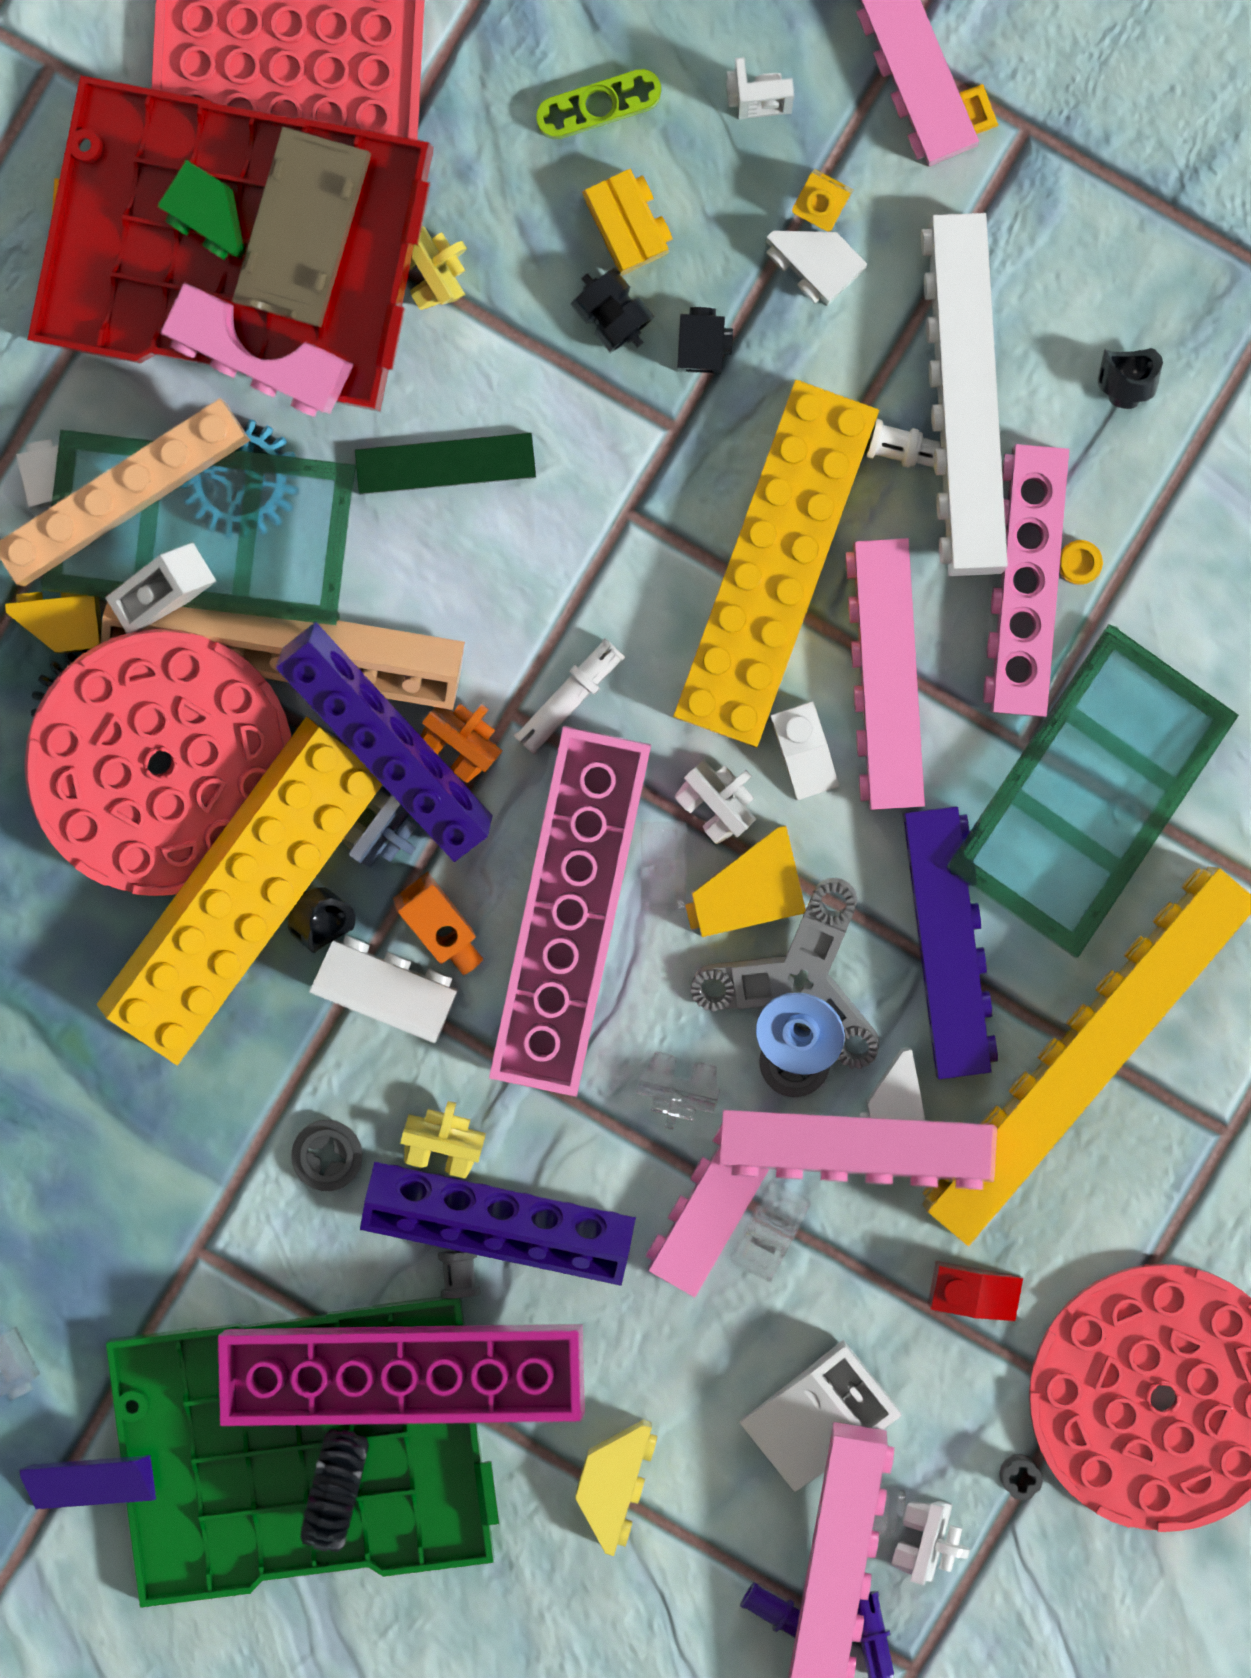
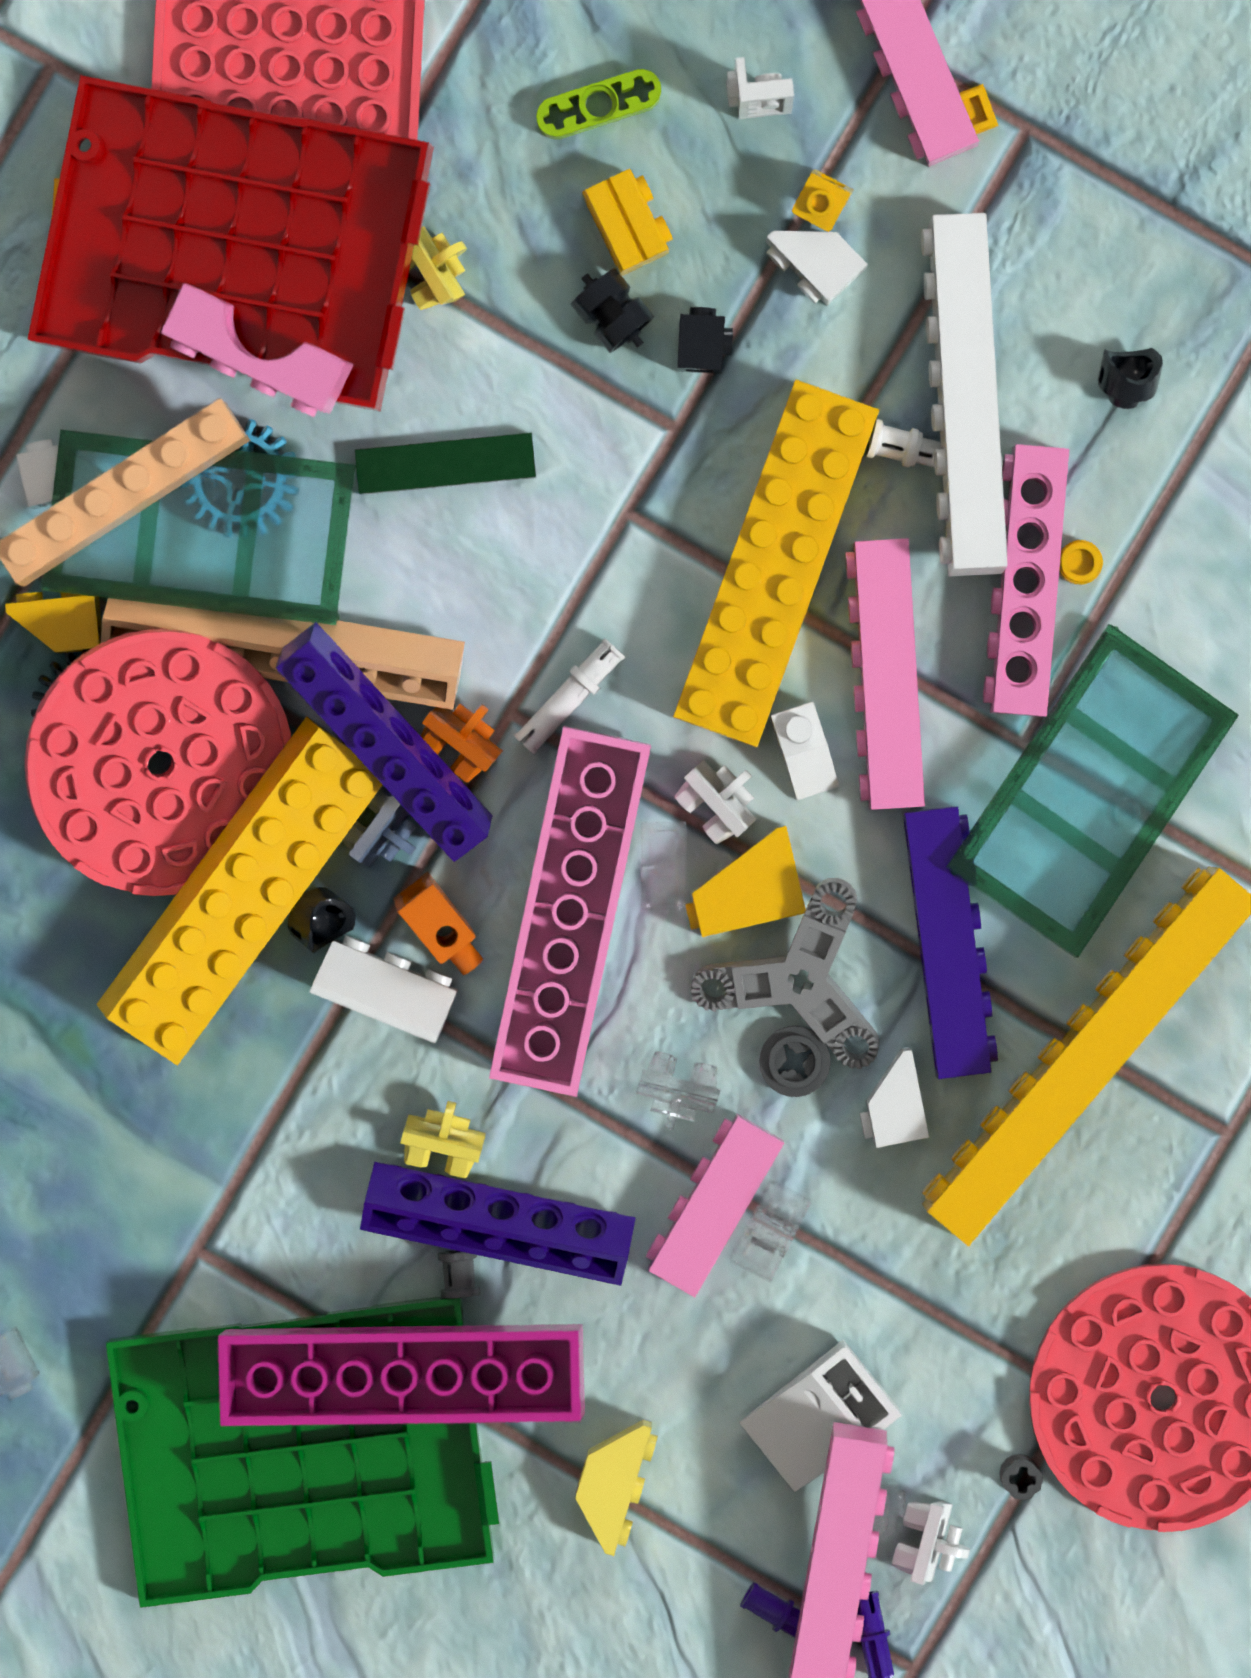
dark purple slope [19,1455,156,1509] -> none
white slope [106,543,216,633] -> none
green slope [157,160,246,260] -> none
dark tan piece [232,127,371,328] -> none
dark grey gear [291,1120,362,1191] -> none
black gear [300,1429,369,1552] -> none
bright pink brick [720,1110,997,1190] -> none
light blue dish [756,992,845,1075] -> none
red slope [928,1261,1023,1321] -> none

